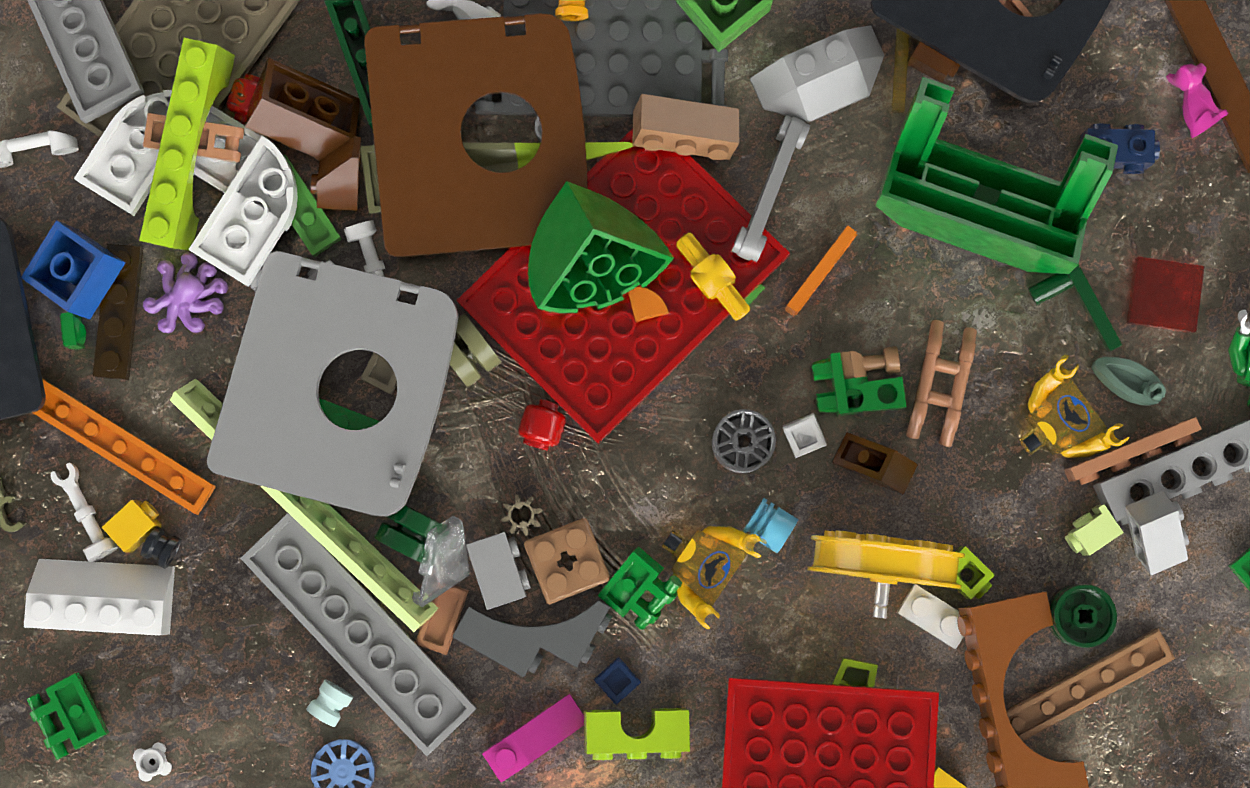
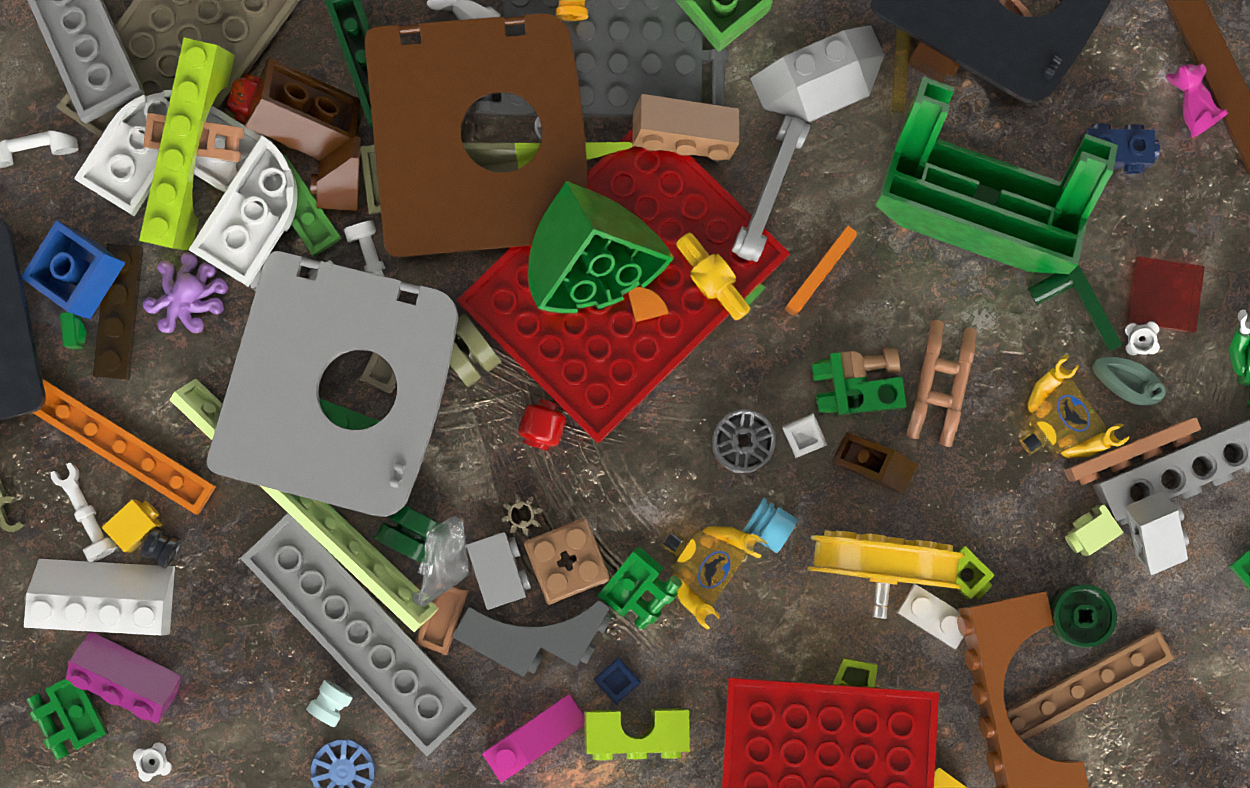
none -> magenta brick [66,631,182,724]
none -> white plate [1125,321,1160,355]

